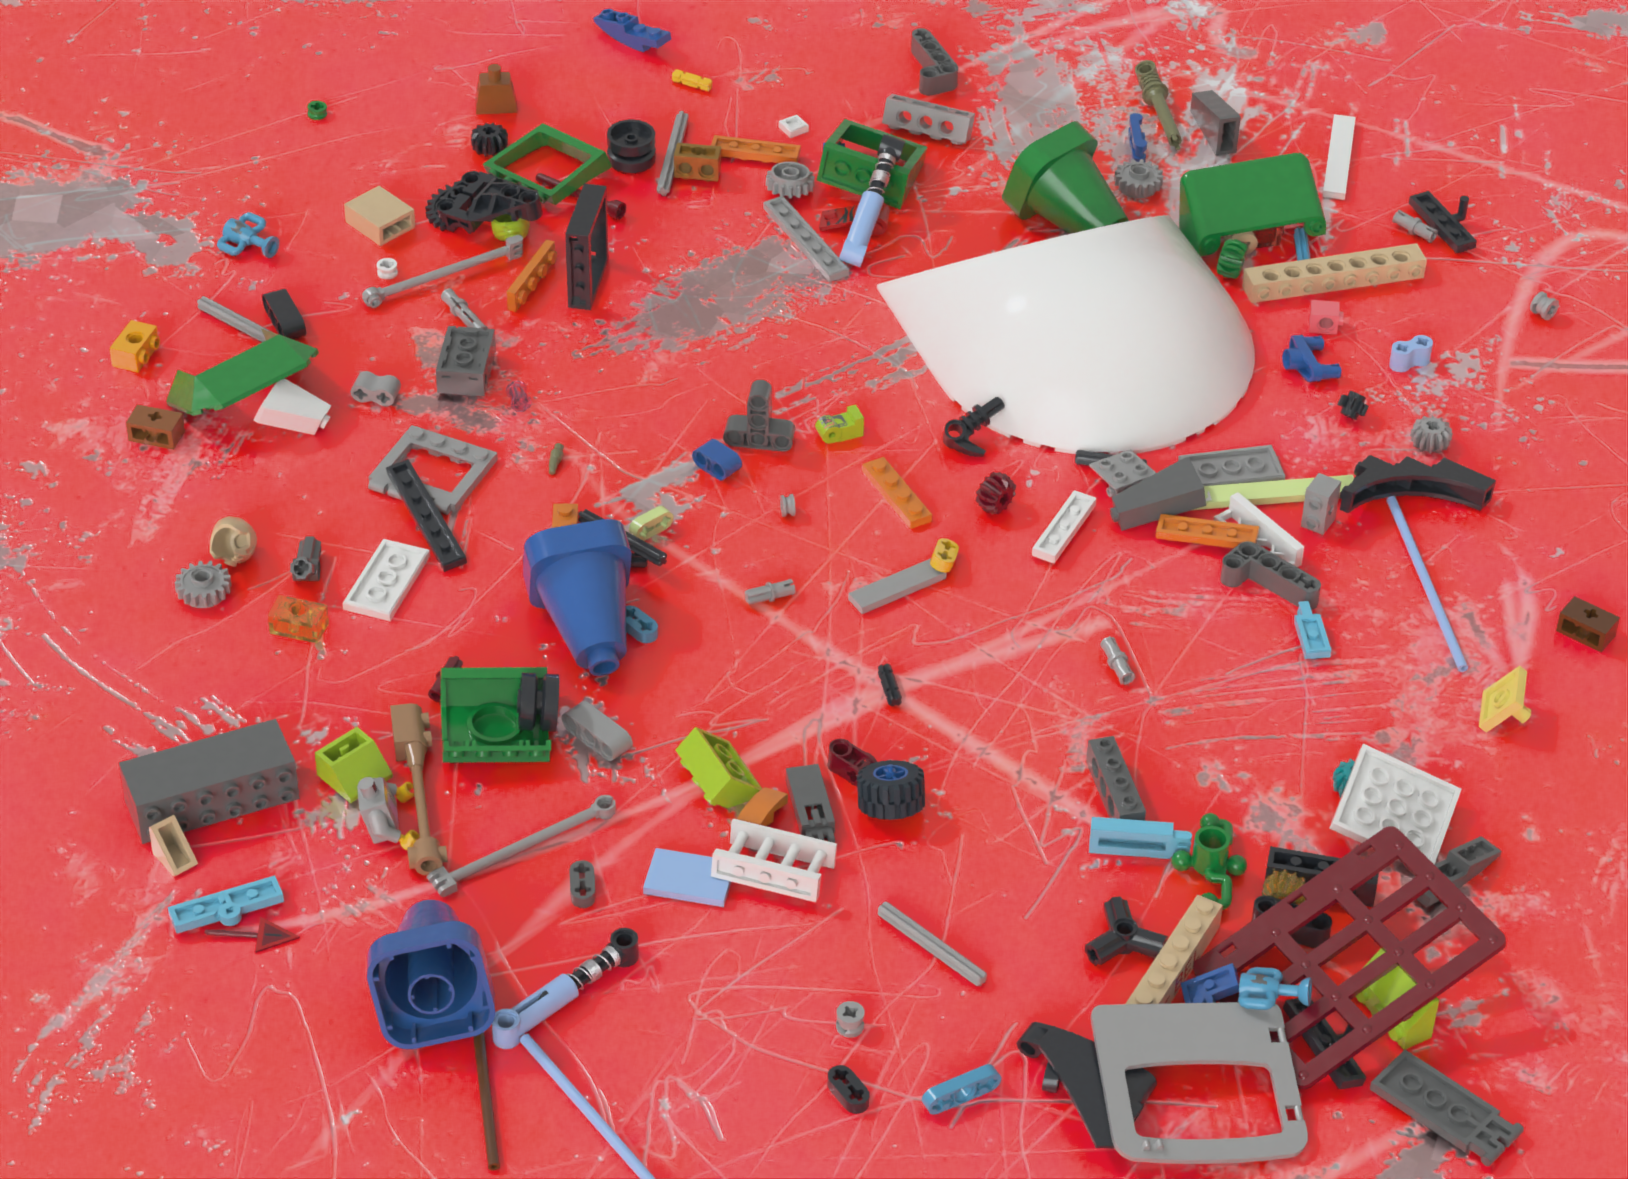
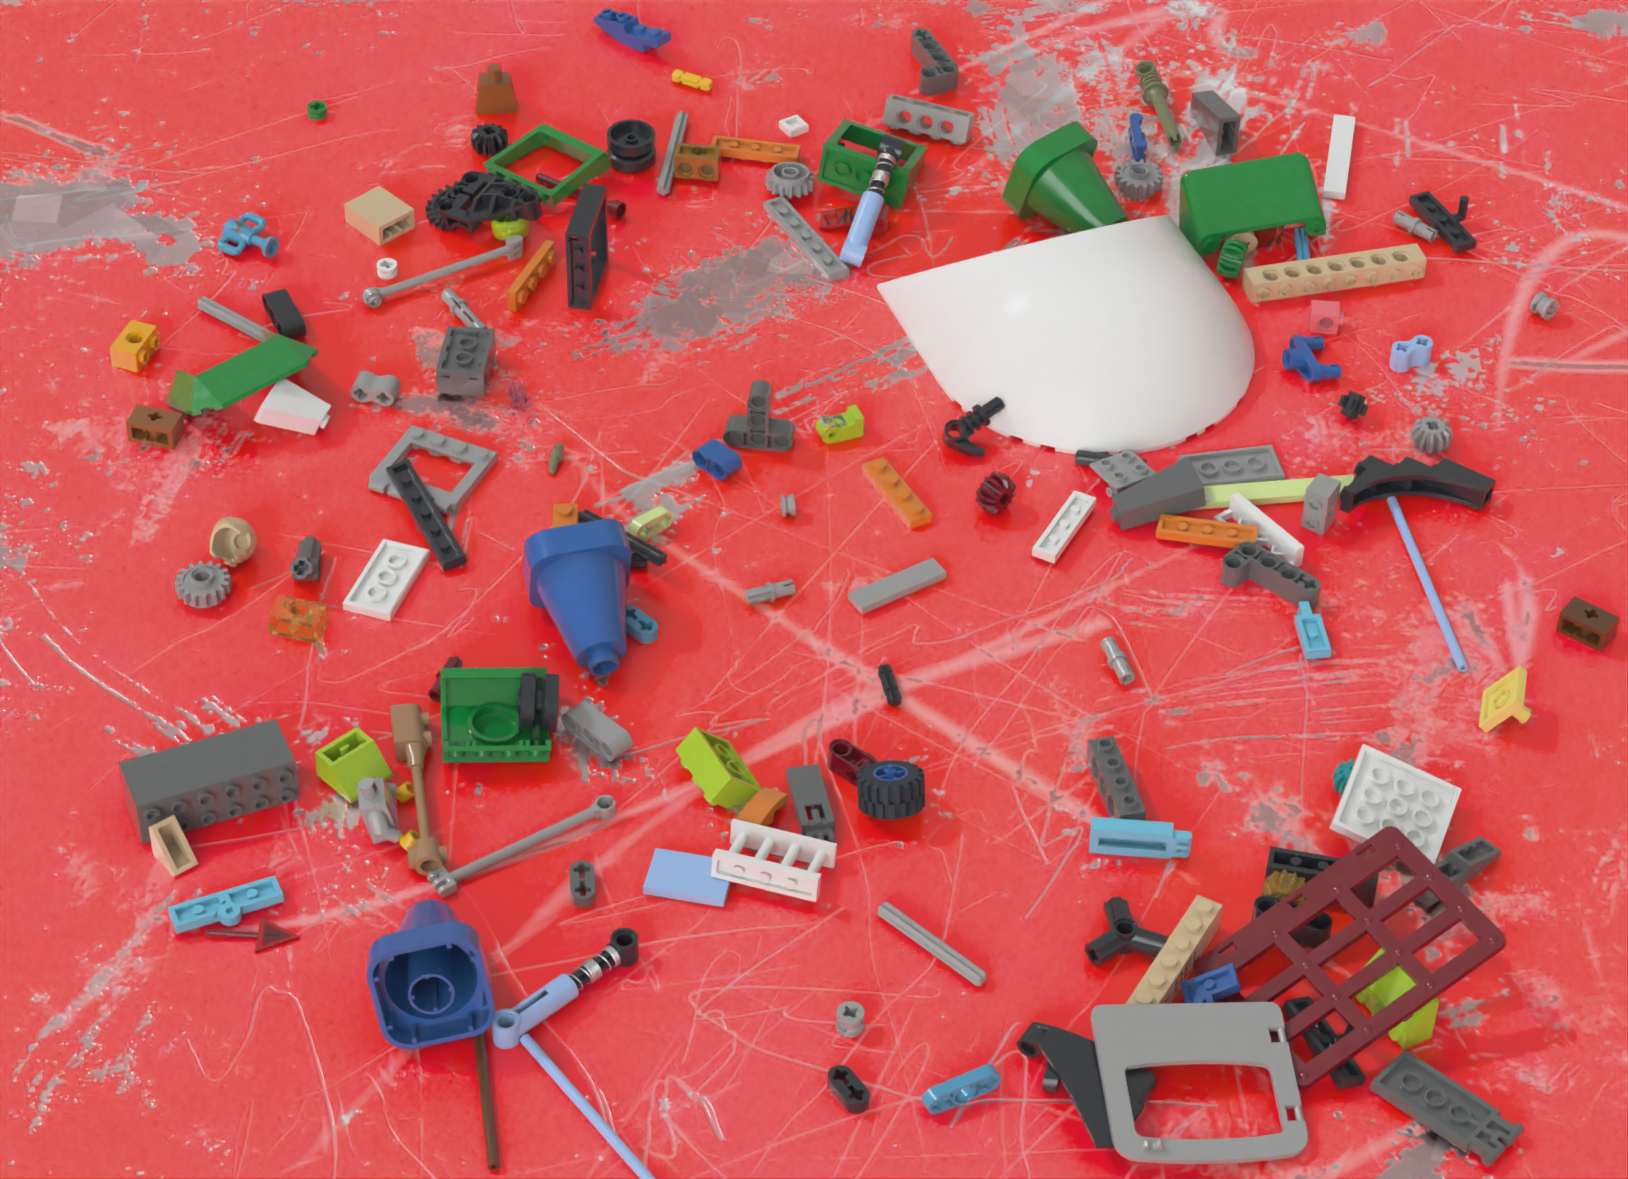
yellow beam [930,538,959,573] -> none
green wheel [1171,813,1248,910] -> none
dark azure piece [1238,967,1312,1010] -> none

